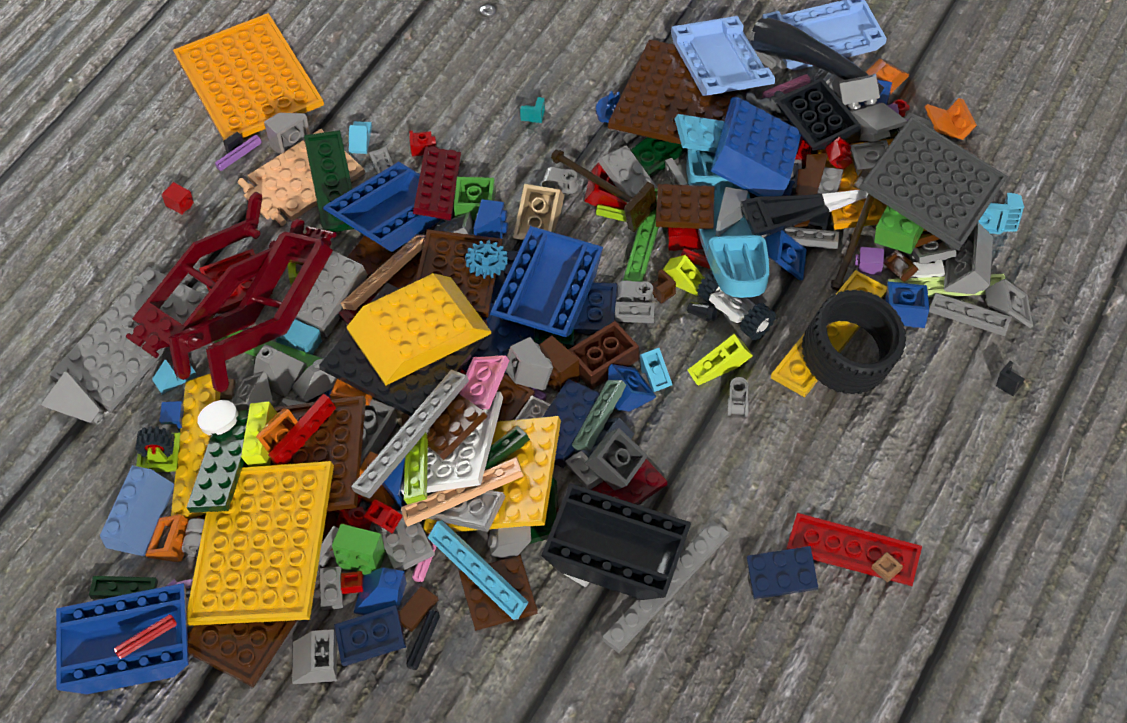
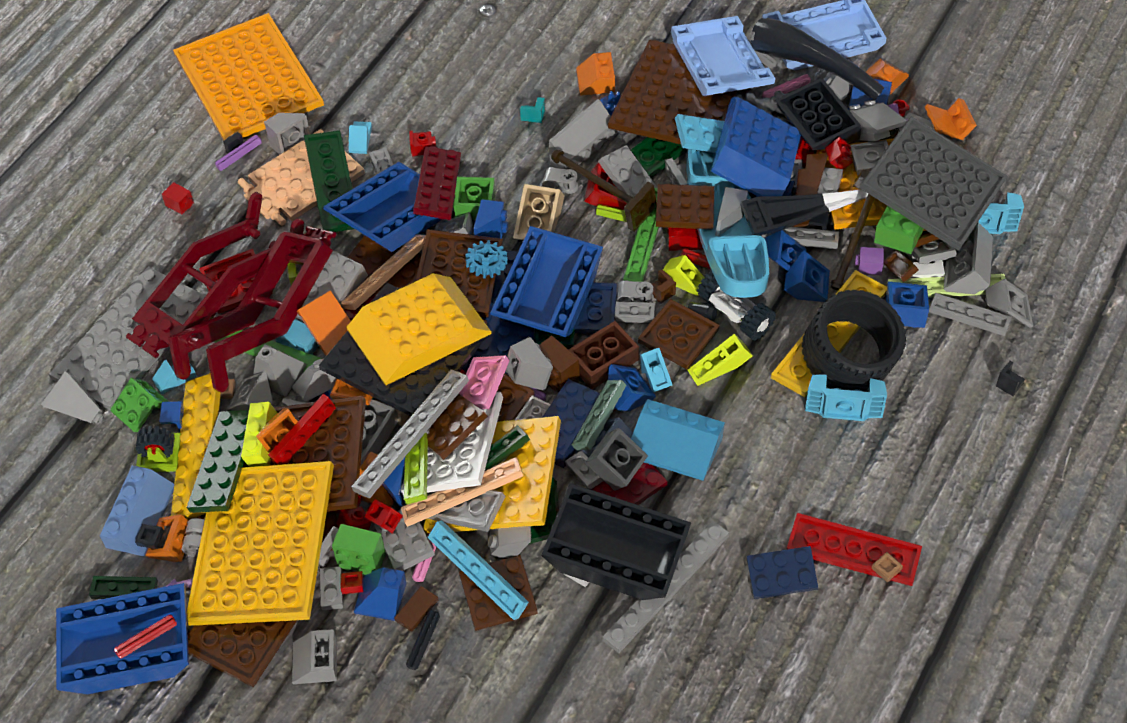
white tile [197,400,239,435] -> none
dark blue plate [334,605,406,666] -> none
light grey piece [727,377,749,417] -> none
light grey brick [839,74,880,107] -> none
none -> bright green bracket [110,378,169,432]
none -> black plate [135,524,164,549]
none -> orange tile [297,290,351,356]
none -> light grey slope [549,99,615,169]
none -> orange slope [576,52,615,96]
none -> dark azure slope [631,399,725,481]
none -> reddish brown plate [638,299,720,370]
none -> blue slope [784,251,830,302]
none -> medium azure plate [805,375,887,421]

